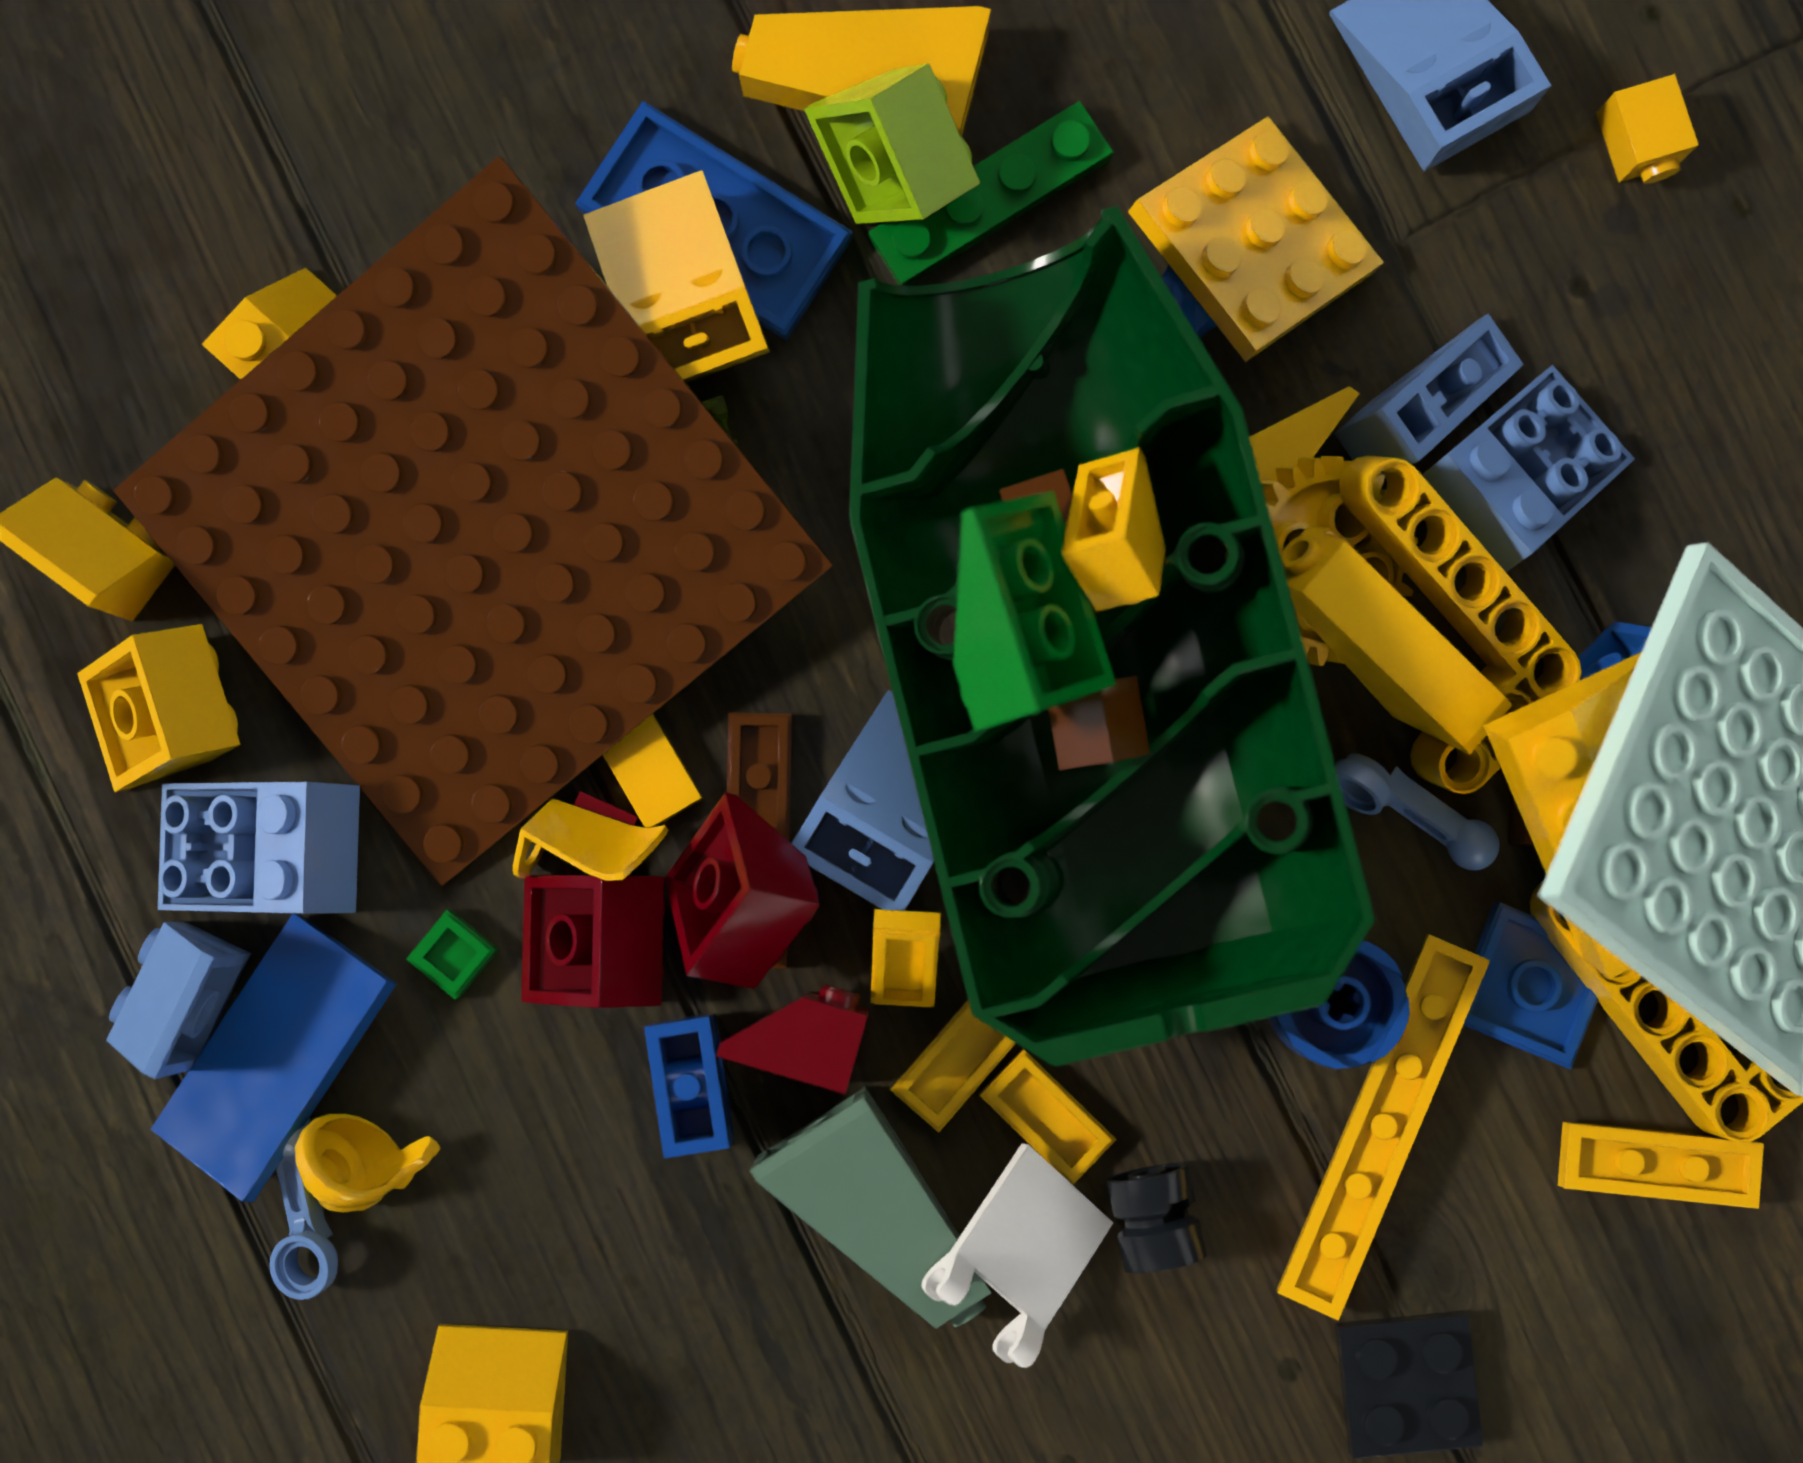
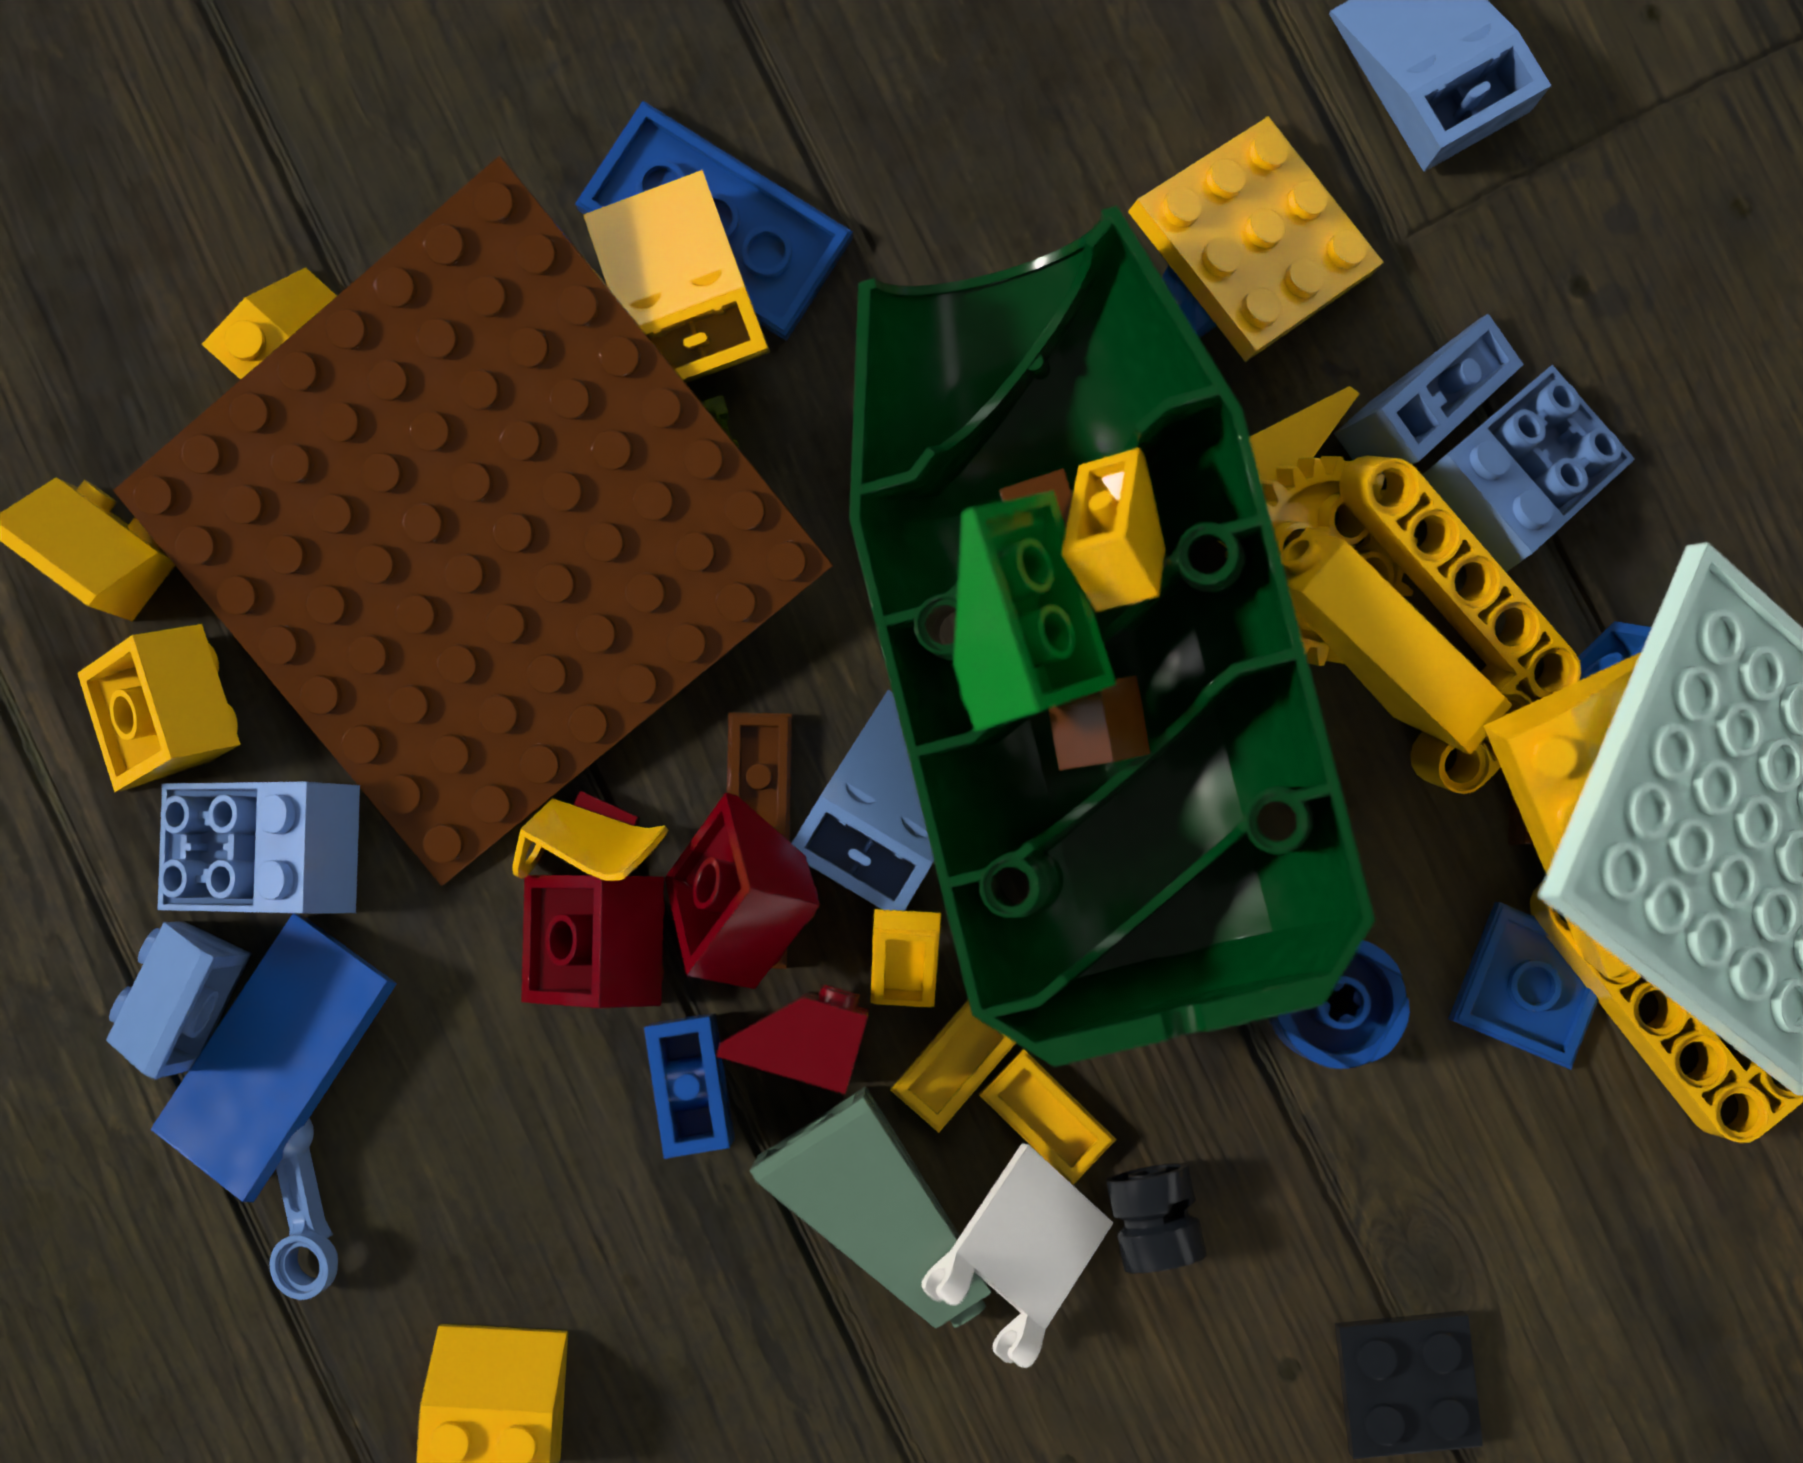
yellow hat [295,1114,441,1213] -> none
green tile [406,909,500,1000] -> none
yellow tile [603,713,703,828] -> none
yellow slope [732,6,991,137] -> none
lime slope [804,63,980,224] -> none
green plate [868,100,1113,286] -> none
yellow plate [1277,934,1490,1321] -> none
medium blue piece [1334,753,1500,870] -> none
yellow plate [1557,1121,1764,1209] -> none
yellow brick [1596,74,1699,184] -> none

